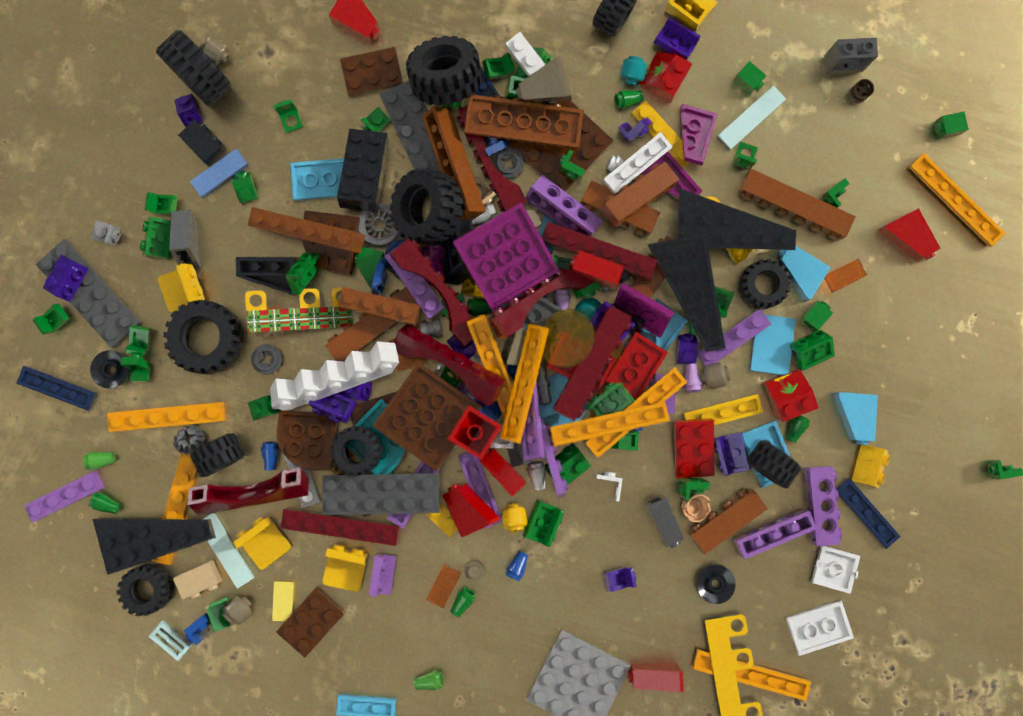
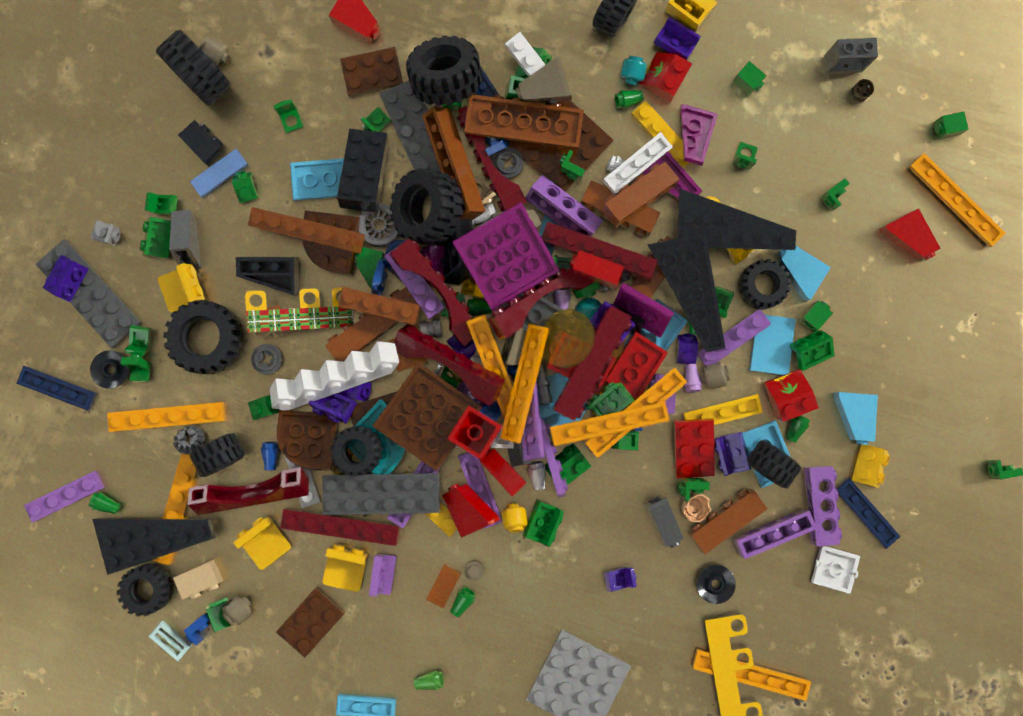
green bracket [33,303,69,335] -> none
bright green cone [83,452,114,471] -> none
dark purple bracket [174,93,202,127] -> none
light aqua tile [204,513,255,589] -> none
light yellow tile [272,581,295,621] -> none
green bracket [285,252,320,295] -> none
green bracket [482,53,514,80] -> none
blue cone [505,551,529,581] -> none
white bracket [595,471,623,502] -> none
dark purple bracket [618,117,652,142] -> none
red slope [628,663,684,692] -> none
light aqua tile [717,85,786,150] -> none
dark orange brick [738,169,856,241] -> none
white tile [785,600,854,656] -> none
clear orange tile [824,258,867,293] -> none

